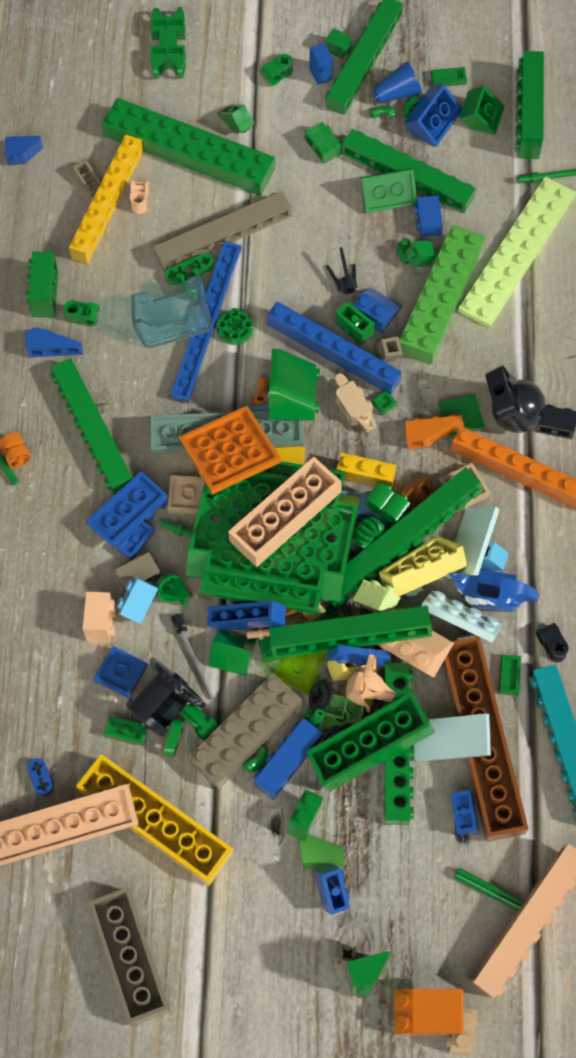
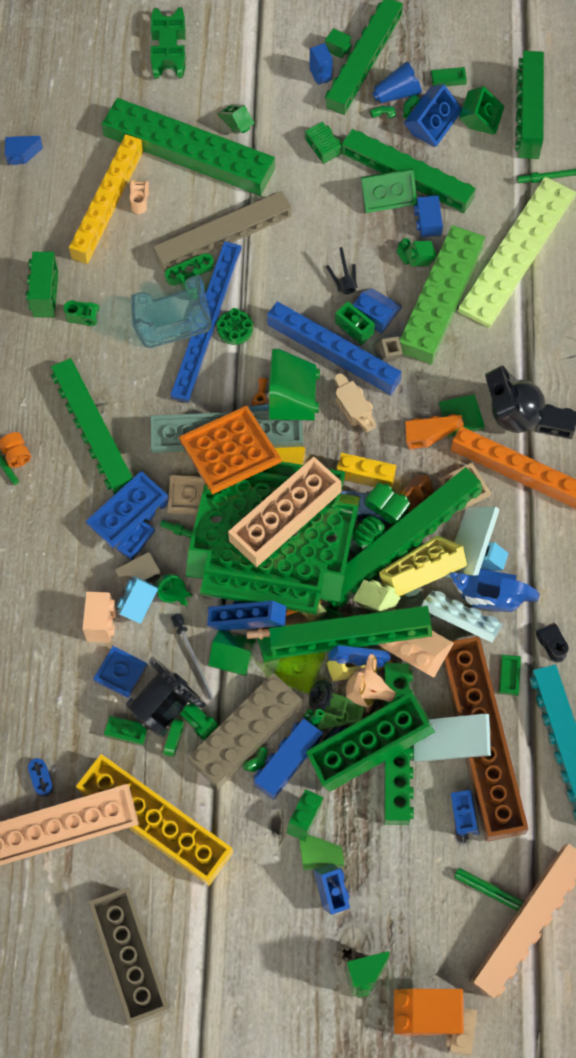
blue slope [26,328,84,358] -> none
dark tan slope [71,159,101,197] -> none
green piece [260,54,293,86] -> none
green tile [371,390,397,416] -> none

